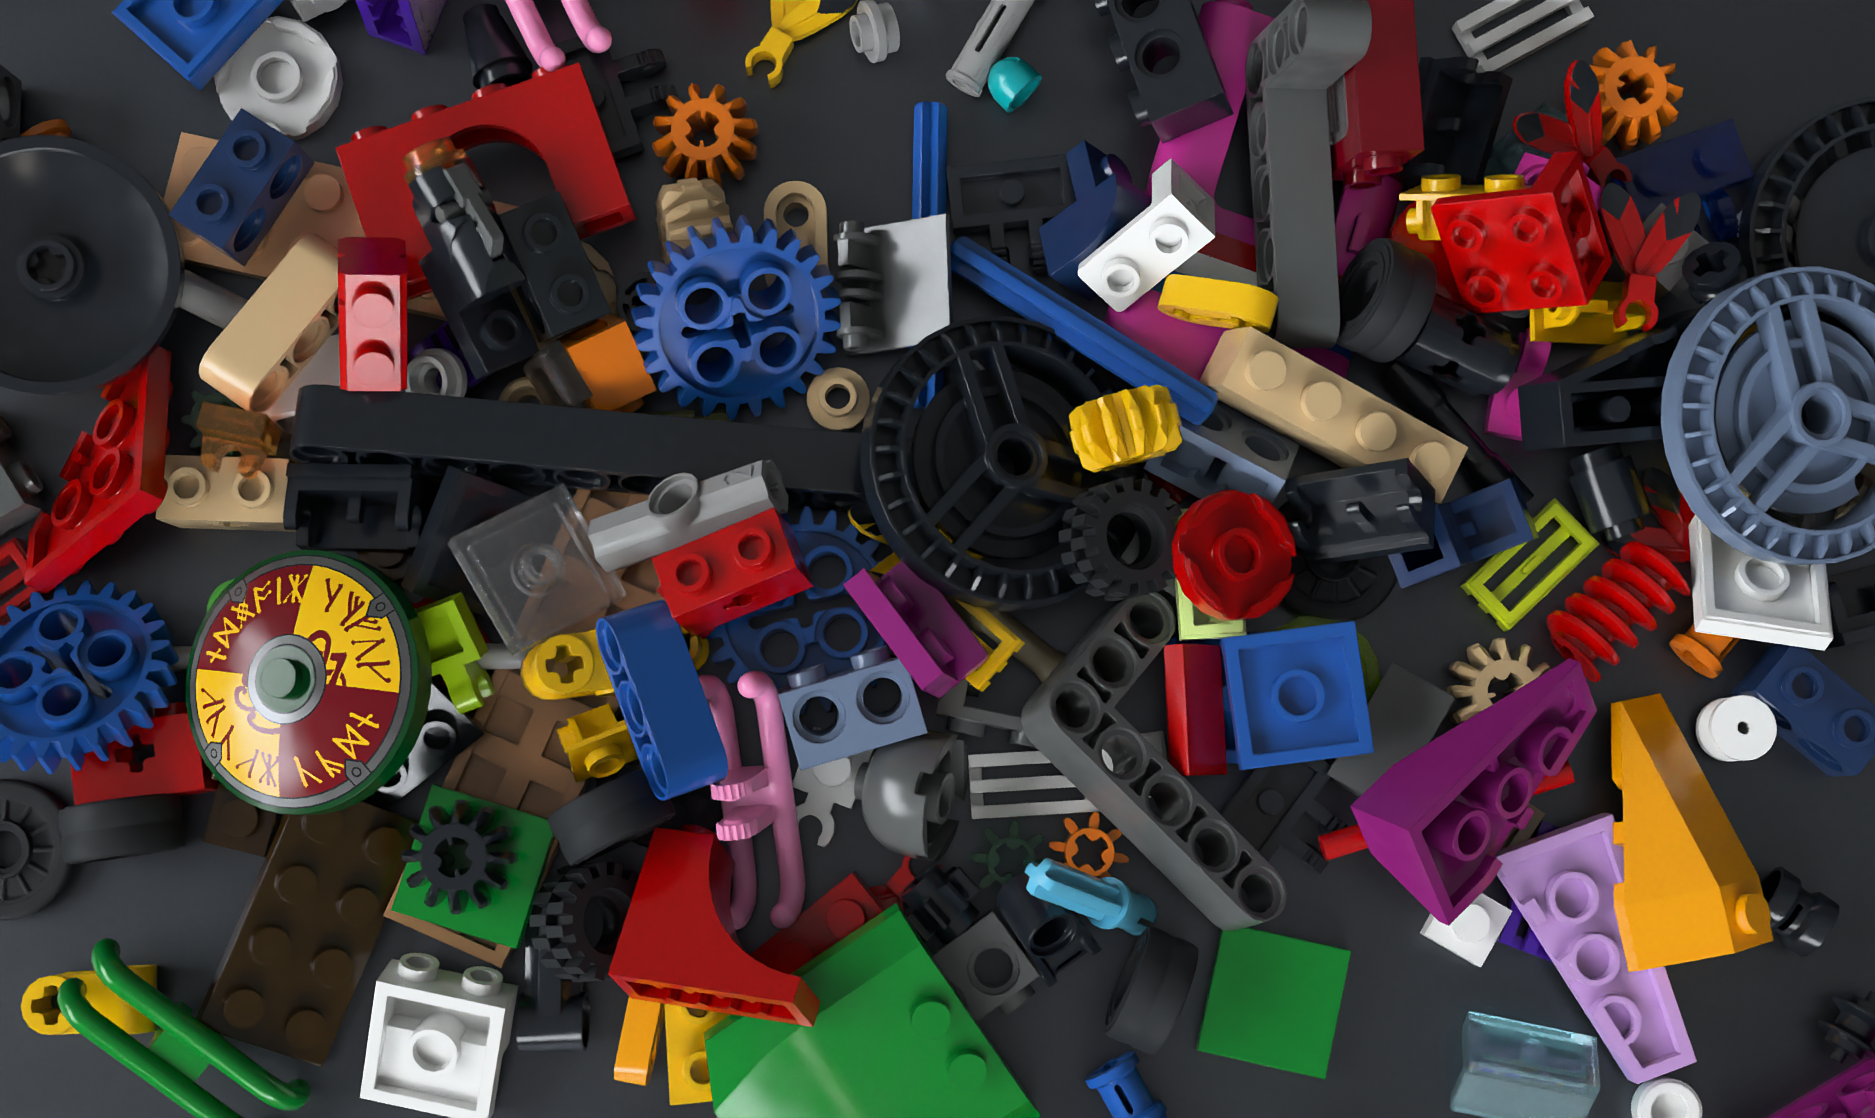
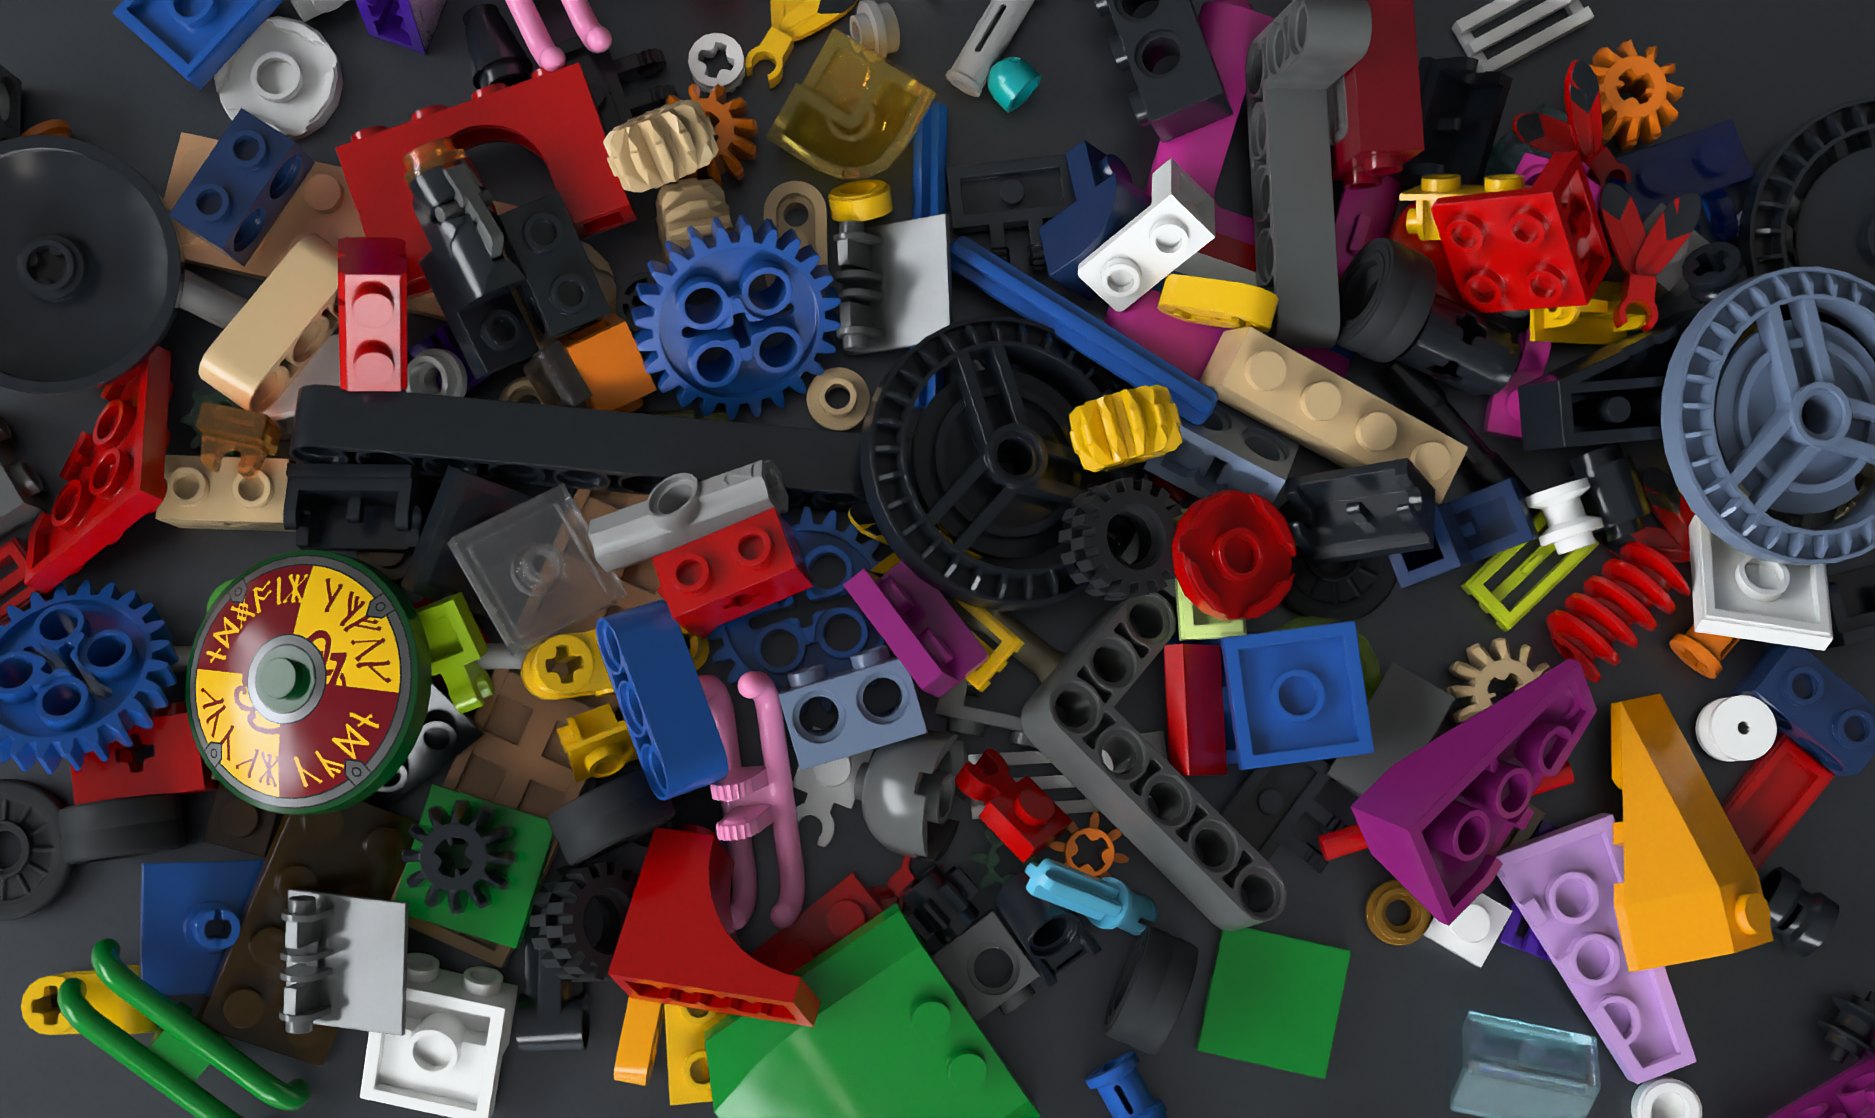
none -> blue tile [140,860,264,995]
none -> hinge [279,889,409,1036]
none -> tan gear [603,99,719,193]
none -> white bush [688,33,746,93]
none -> clear yellow brick [766,28,938,180]
none -> yellow tile [828,180,893,222]
none -> red plate [954,748,1072,863]
none -> pearl gold plate [1365,880,1431,945]
none -> white wheel [1525,478,1604,555]
none -> red tile [1720,733,1835,872]

